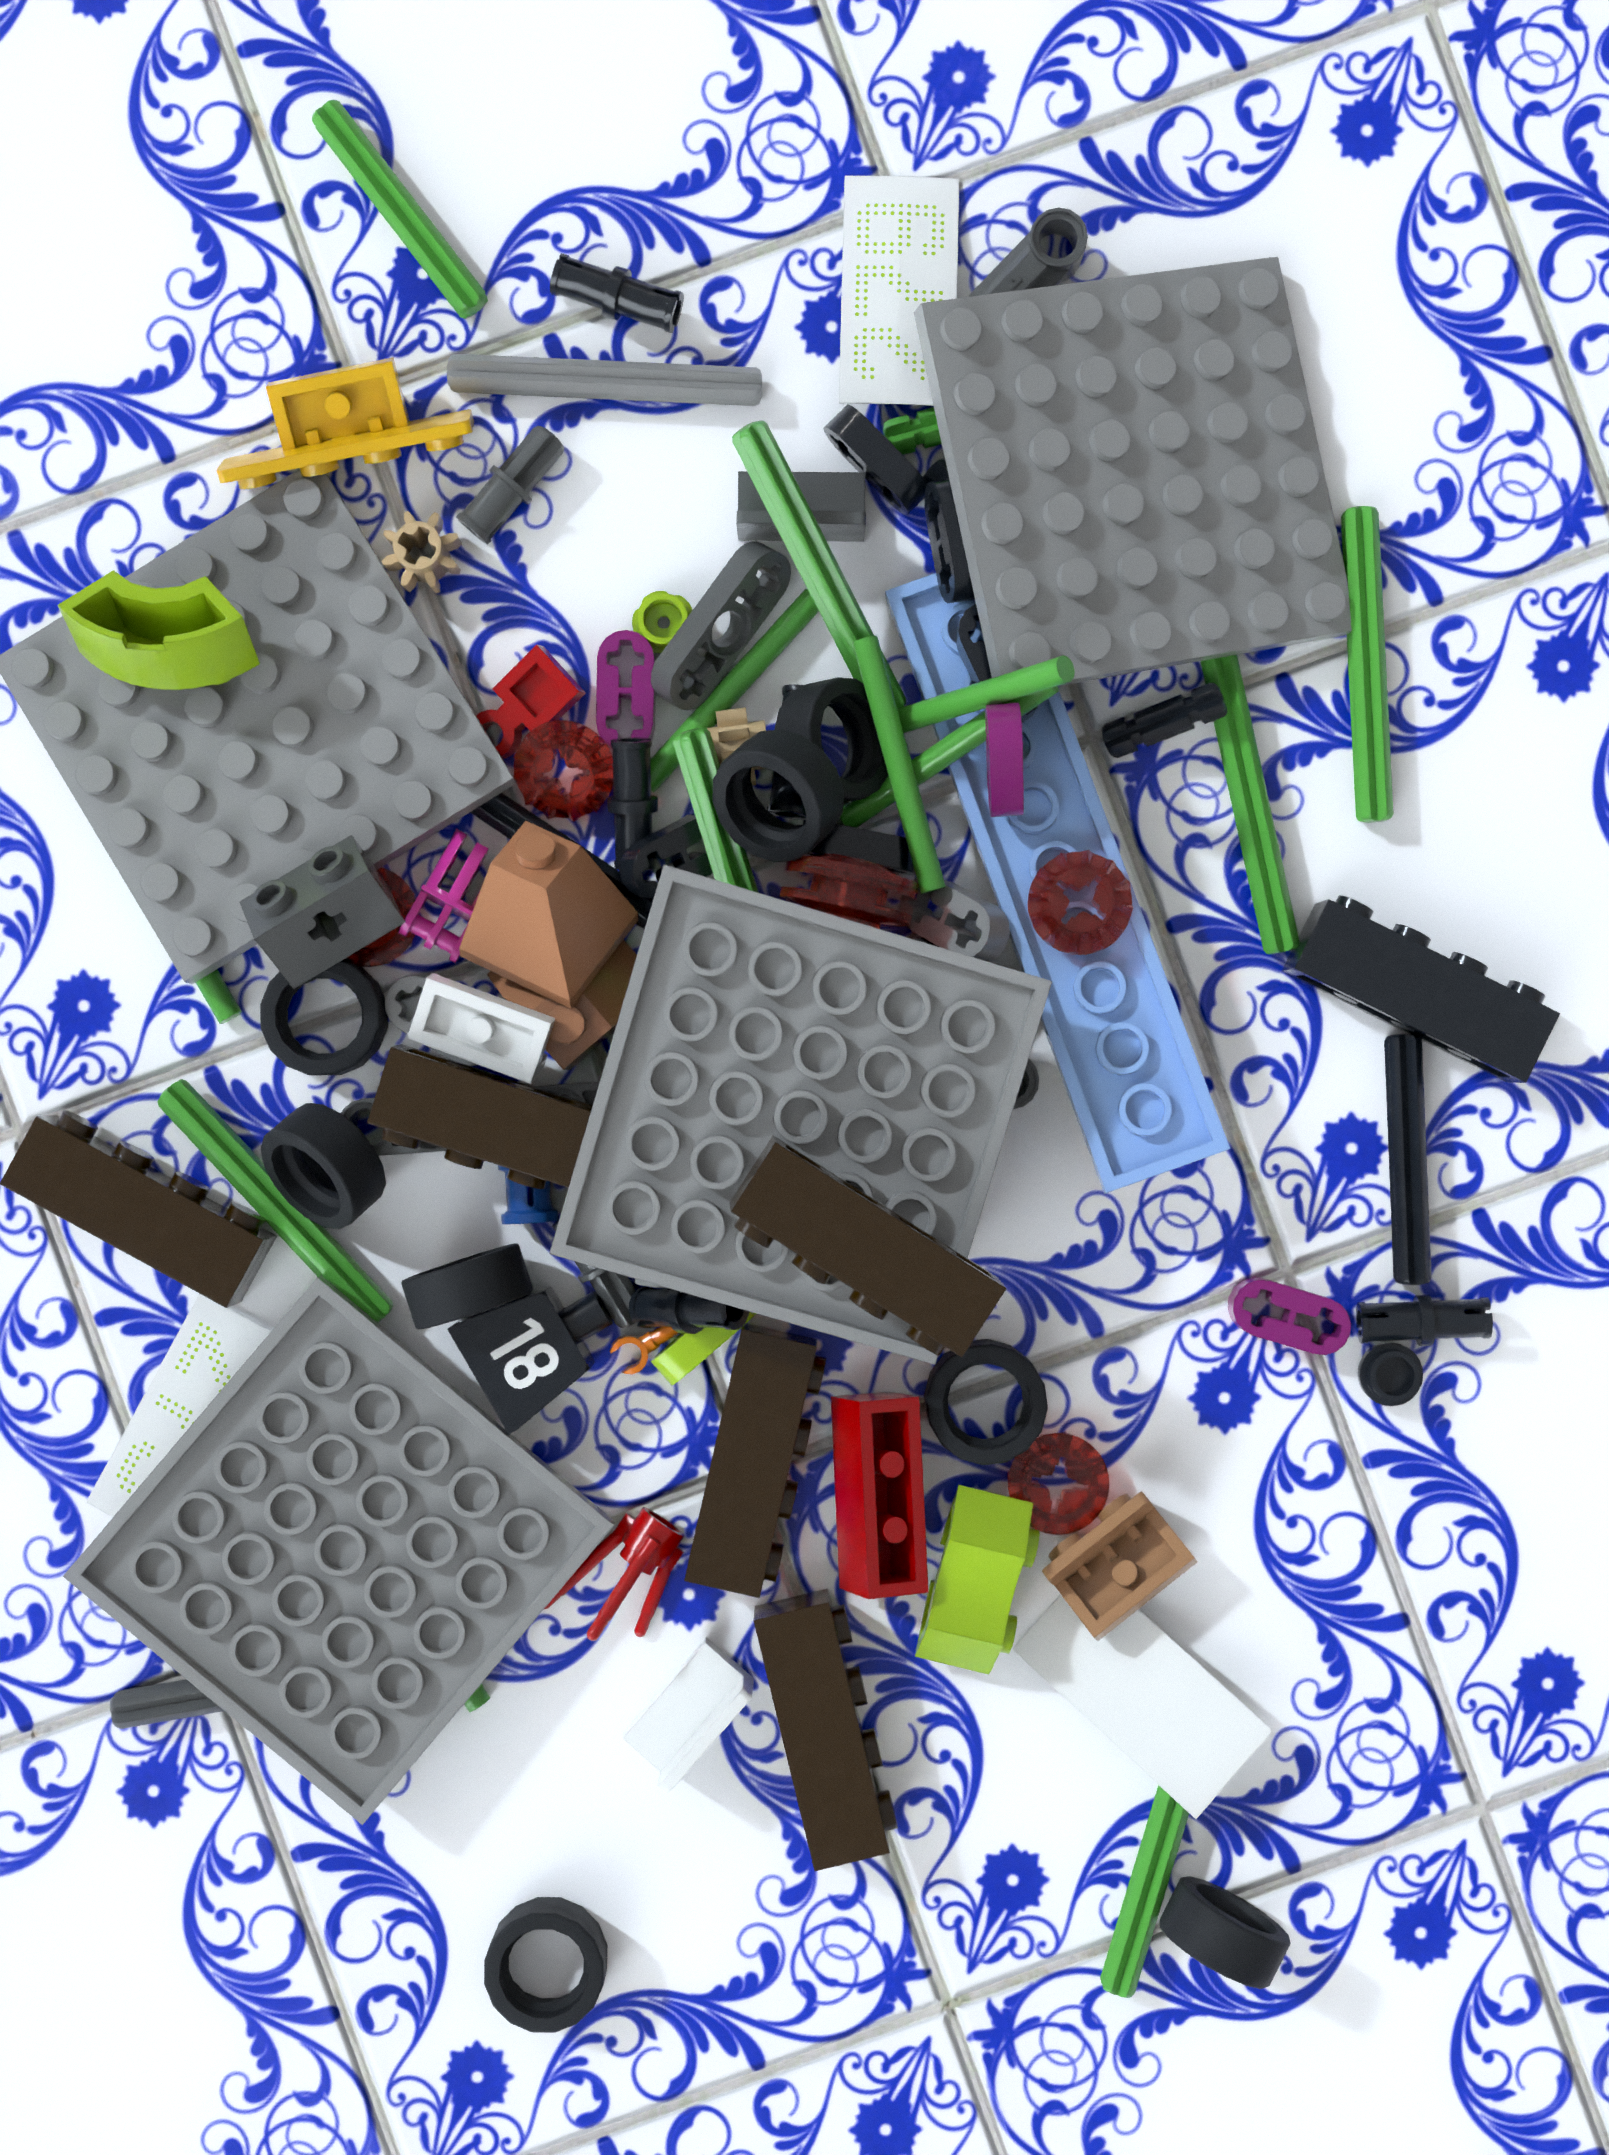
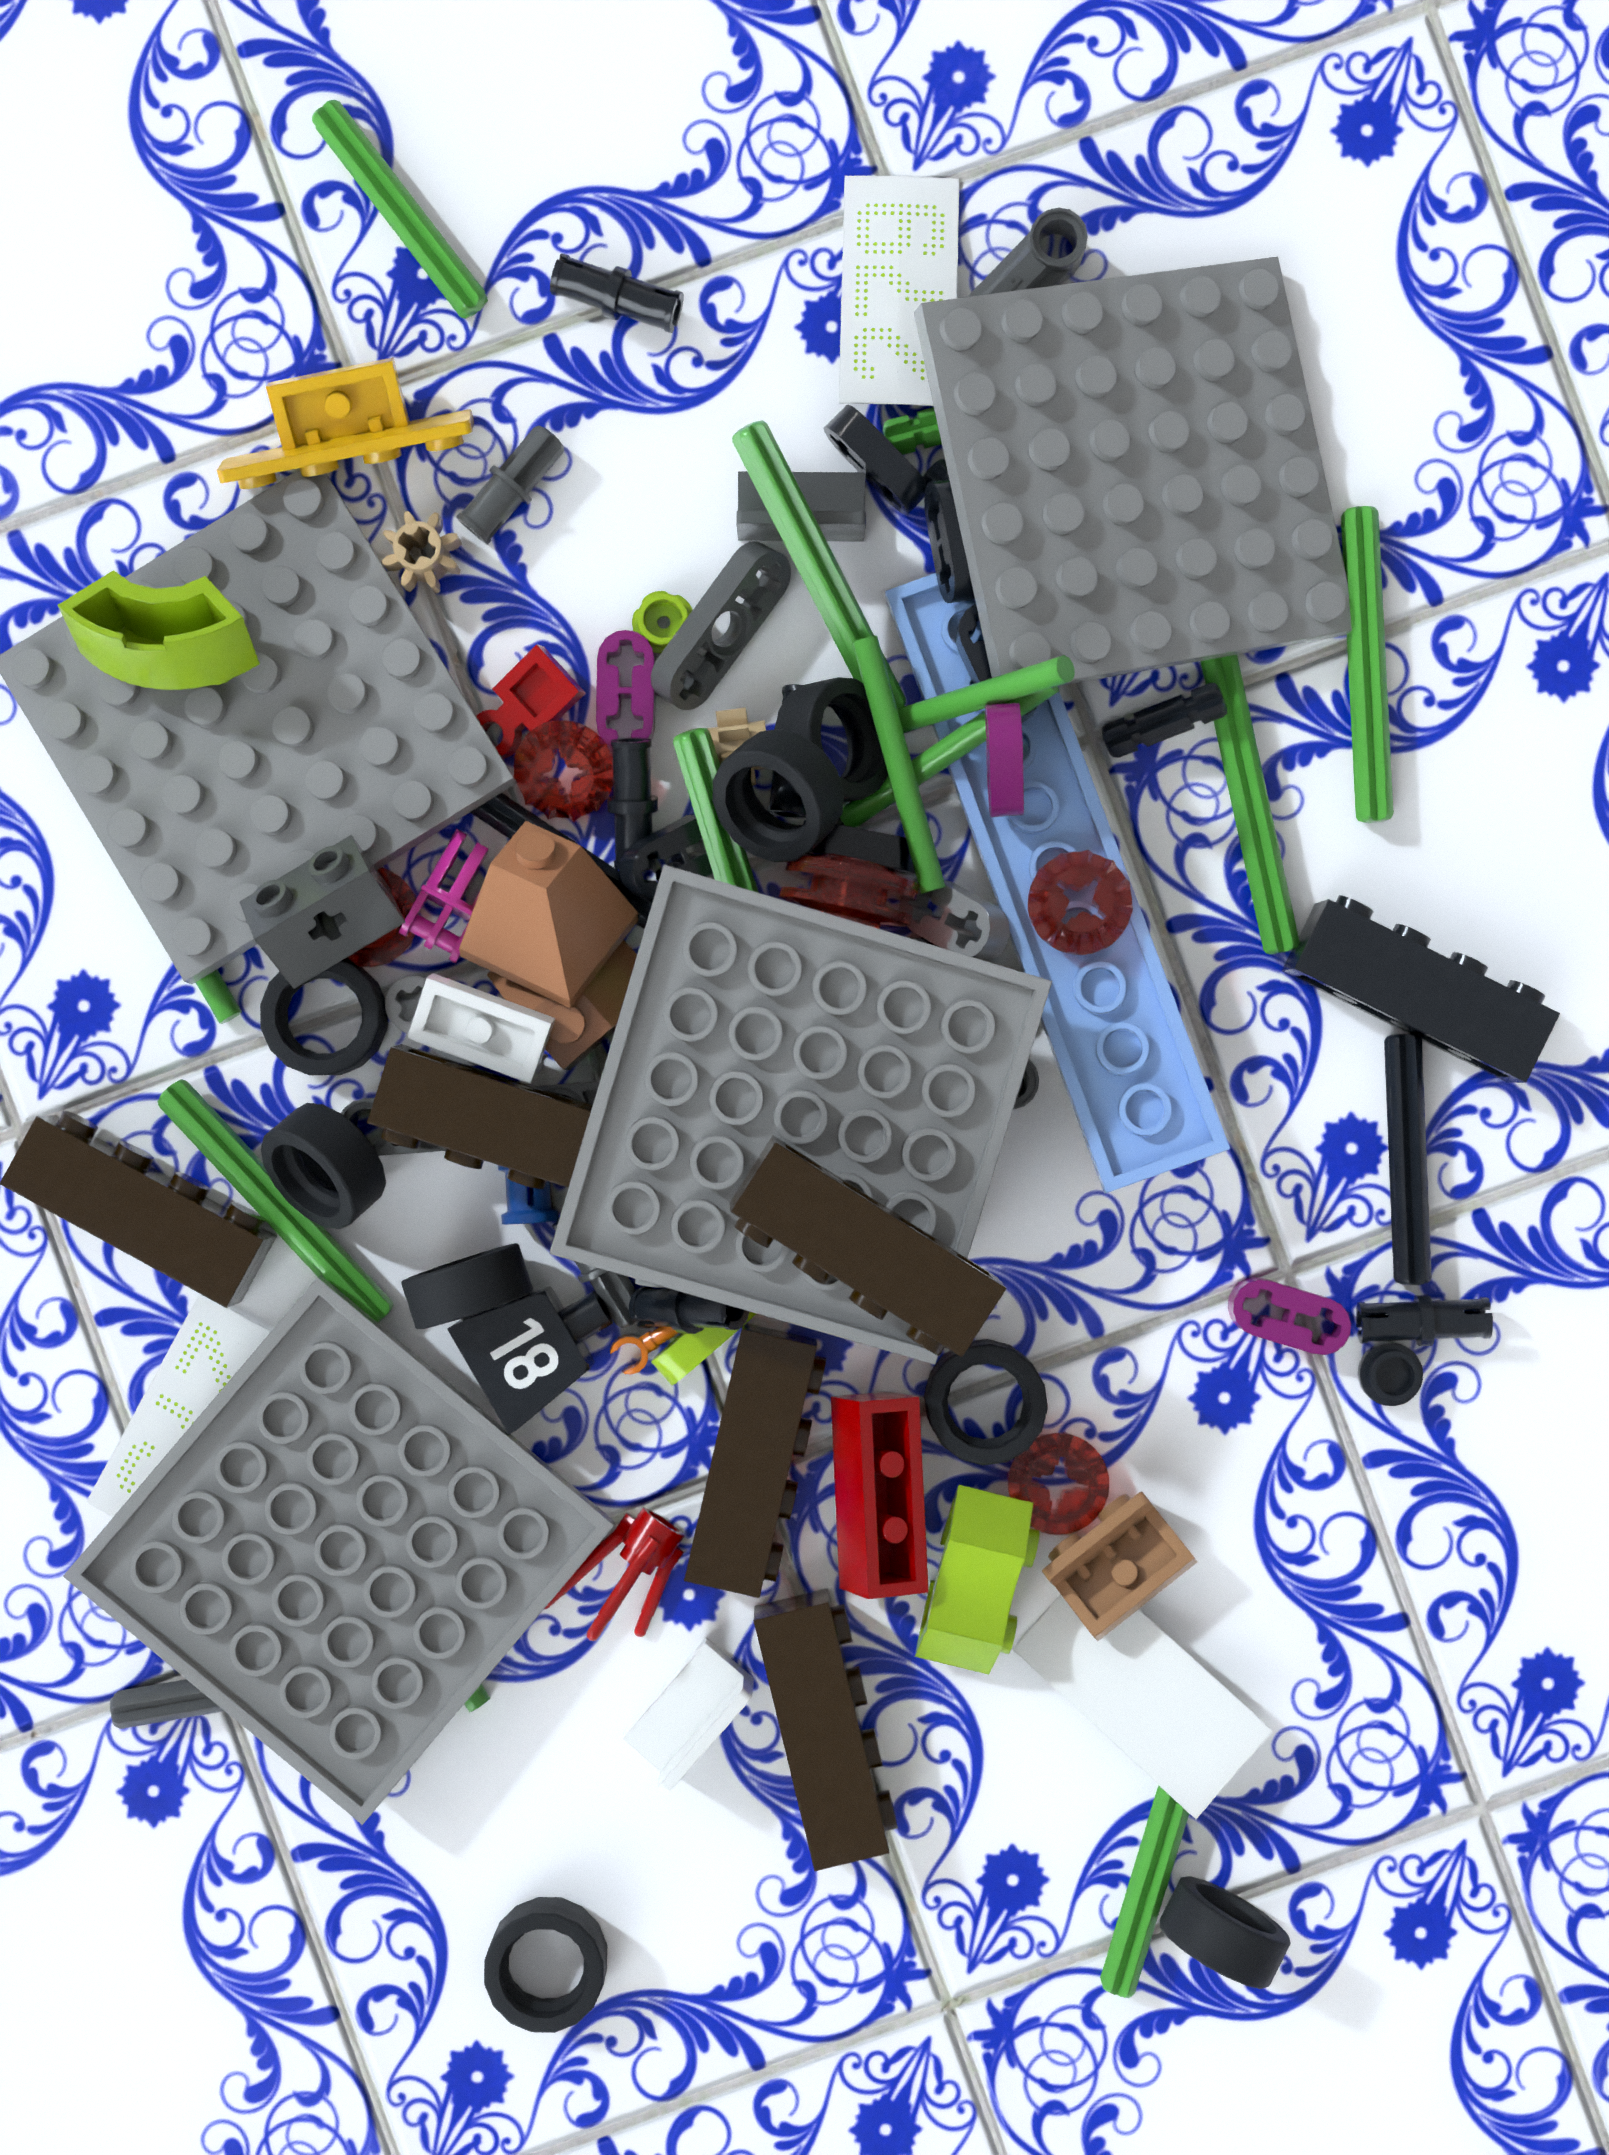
light grey axle [447,354,762,406] -> none
bright green bar [651,588,819,793] -> none

